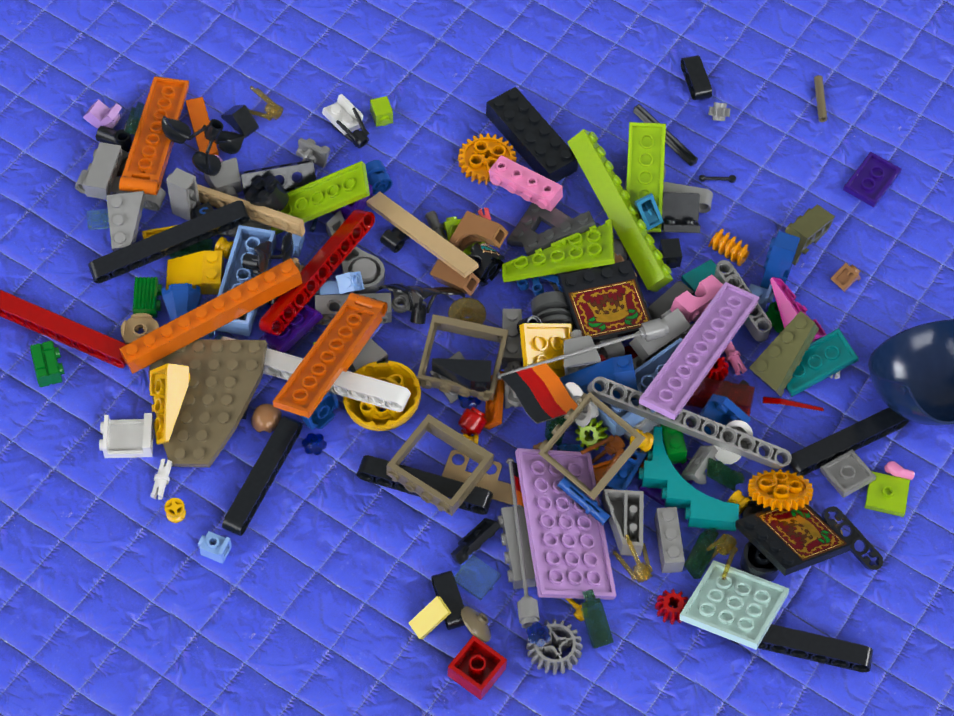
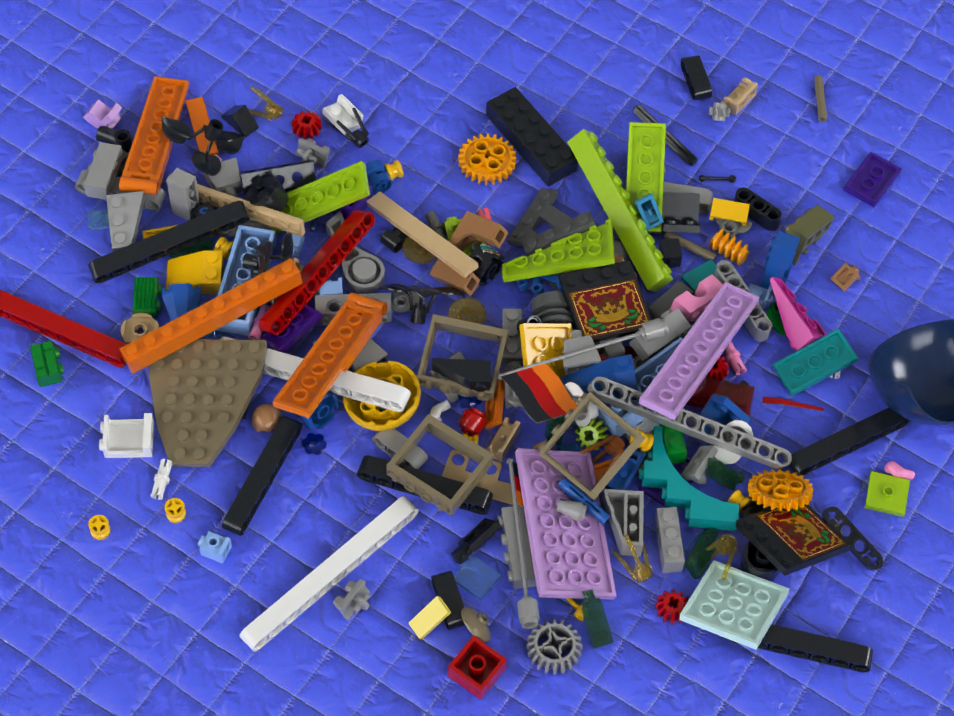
hinge [124,102,145,135] -> none
yellow wedge [149,363,190,445] -> none
light blue brick [336,271,365,294] -> none
lime brick [370,96,393,127] -> none
bright pink brick [489,155,563,212] -> none
clear blue plant [526,622,551,647] -> none
olive wedge [749,311,819,397] -> none
light grey plate [820,450,876,498] -> none
none -> yellow wheel [88,515,111,540]
none -> white beam [239,496,419,652]
none -> bright pink pin [248,305,270,340]
none -> red gear [291,110,322,140]
none -> light grey hips [333,579,370,620]
none -> light grey beam [372,429,428,469]
none -> yellow wheel [384,160,404,181]
none -> clear yellow dish [403,236,436,264]
none -> white arm [430,400,451,422]
none -> tan hinge [487,417,521,463]
none -> light grey cone [556,499,587,521]
none -> dark tan piece [664,232,717,262]
none -> yellow hinge [709,198,750,226]
none -> light grey plate [716,218,752,238]
none -> tan hinge [721,77,758,116]
none -> black beam [734,187,782,231]

